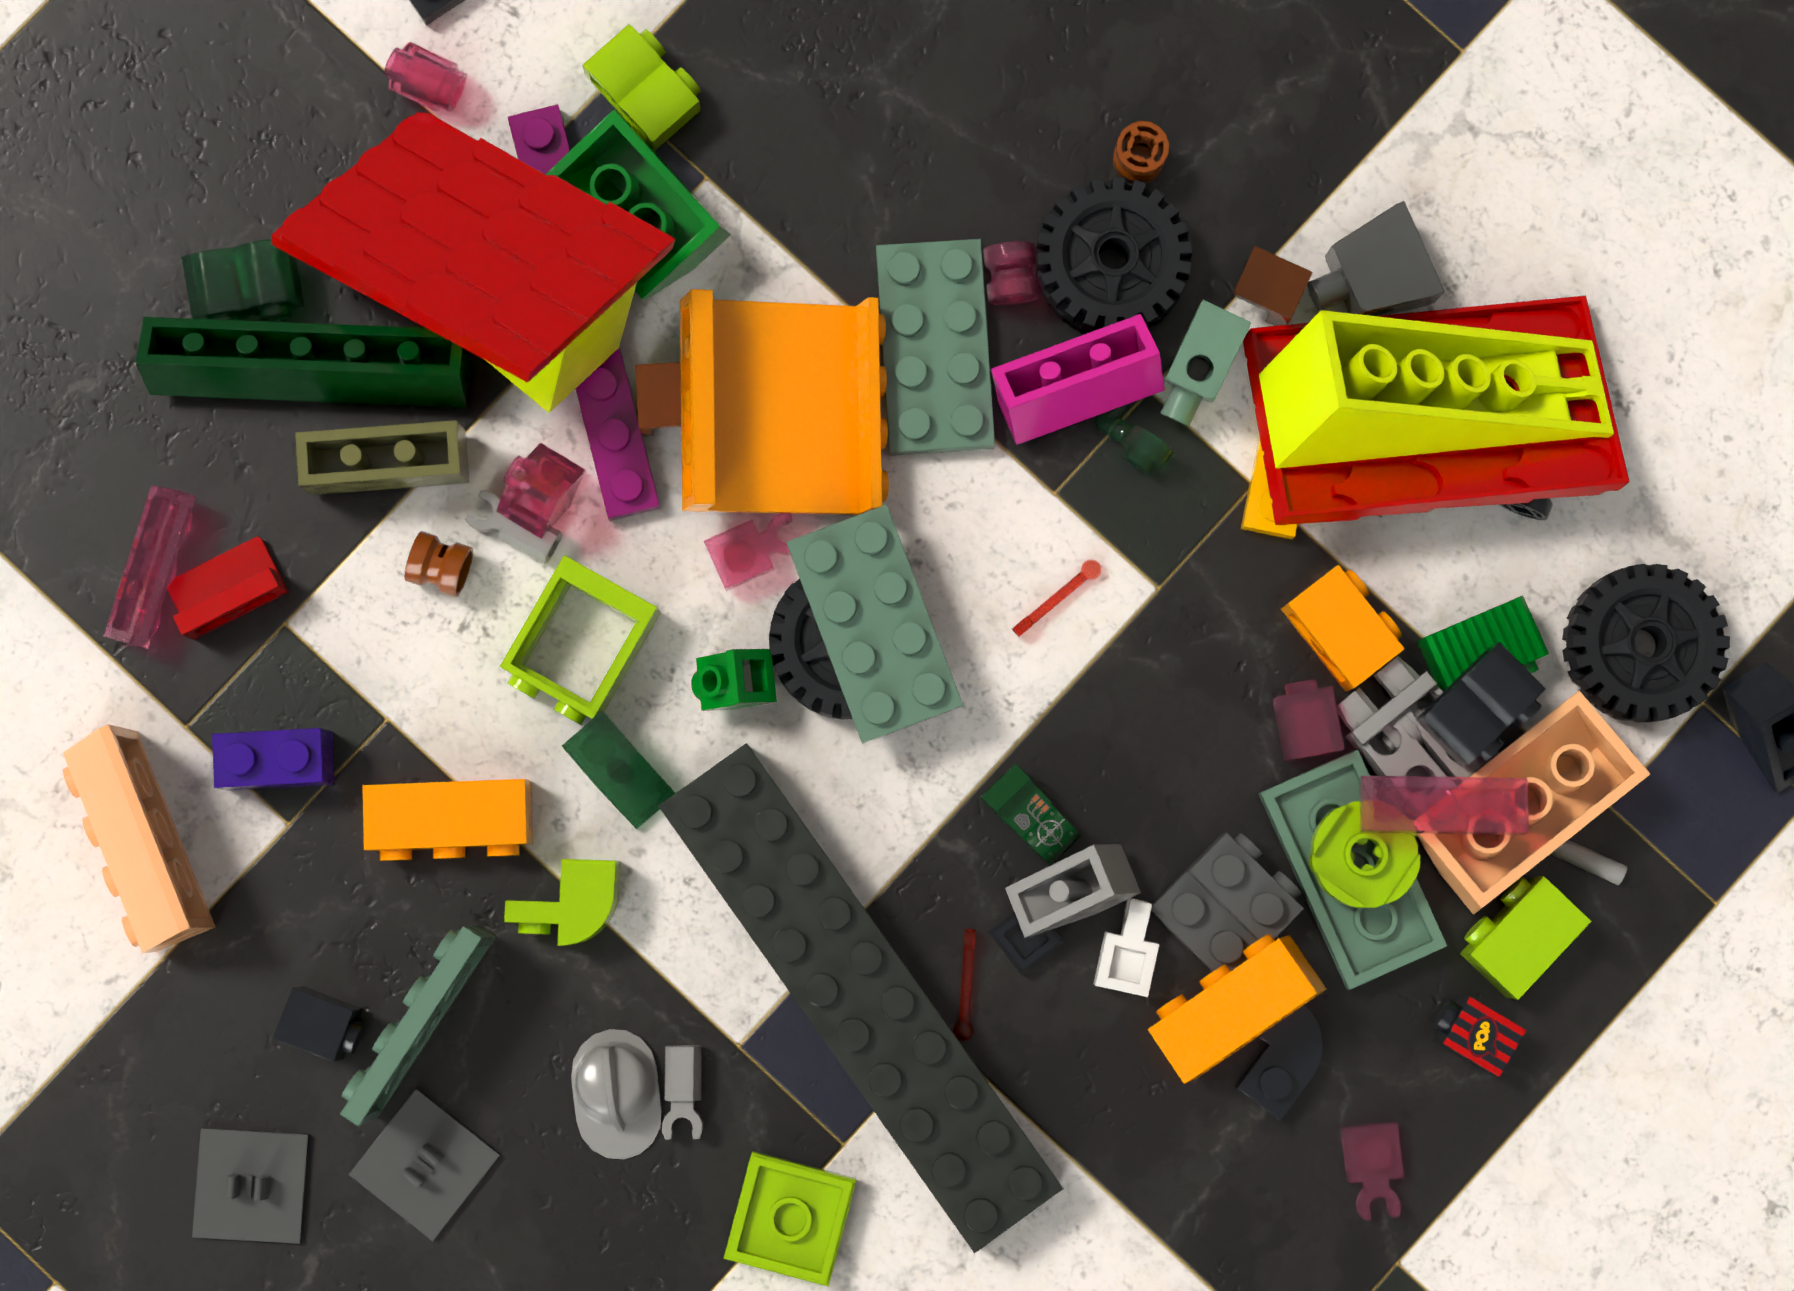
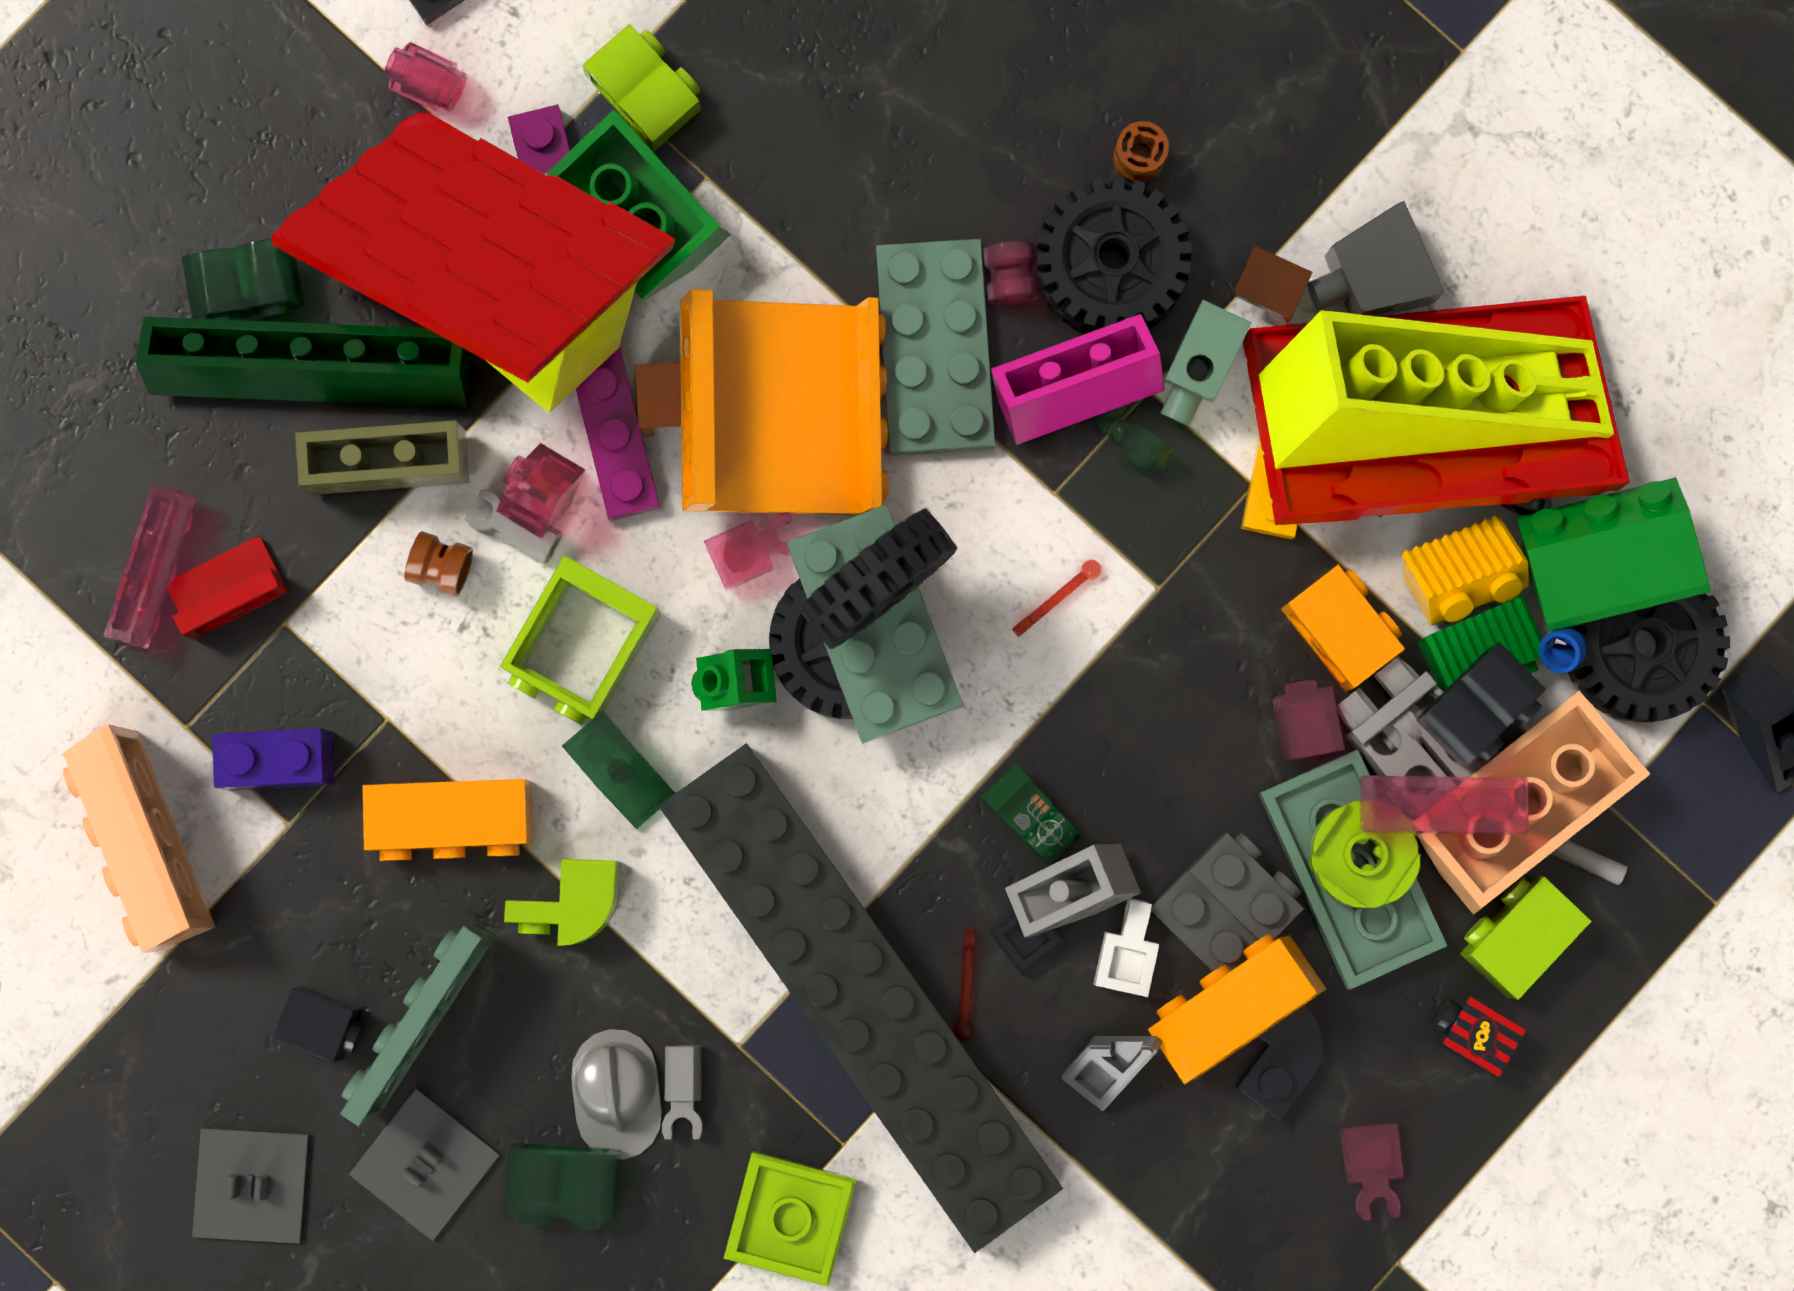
none -> clear green brick [504,1143,621,1229]
none -> black wheel [799,508,958,649]
none -> dark grey tile [1061,1036,1163,1111]
none -> yellow brick [1402,515,1529,626]
none -> green slope [1516,477,1711,632]
none -> blue hinge [1539,627,1587,673]

